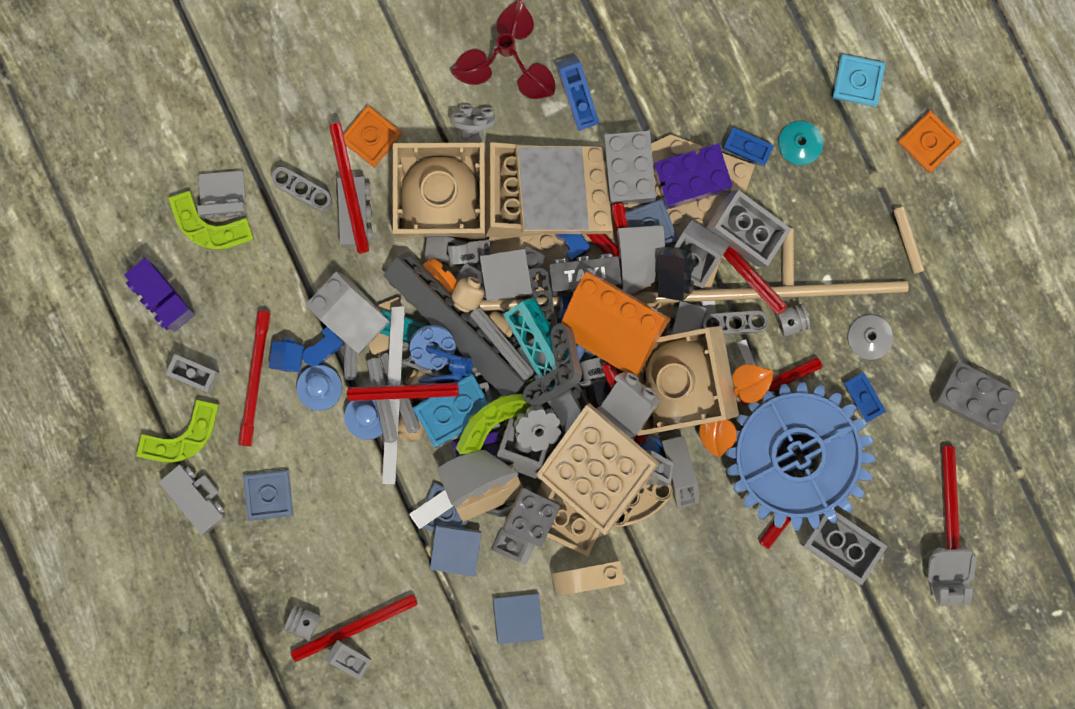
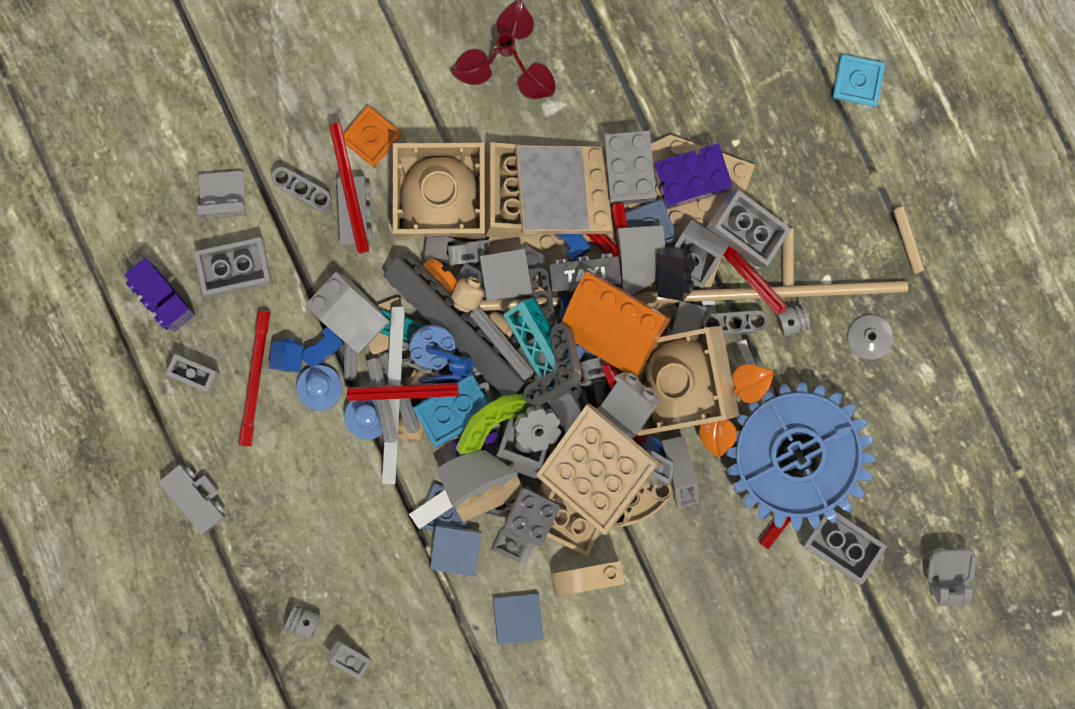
lime plate [136,400,220,463] -> none
lime plate [168,191,255,250] -> none
sand blue tile [243,470,294,521] -> none
red axle [290,594,418,662] -> none
light grey plate [450,104,495,143] -> none
blue slope [555,56,600,131] -> none
blue plate [723,127,774,167] -> none
red axle [738,357,823,404] -> none
teal dish [778,121,823,166] -> none
blue plate [843,372,886,422] -> none
orange tile [898,110,962,174] -> none
flat silver brick [934,361,1020,434] -> none
red axle [942,446,960,550] -> none
none -> light grey brick [194,237,273,299]

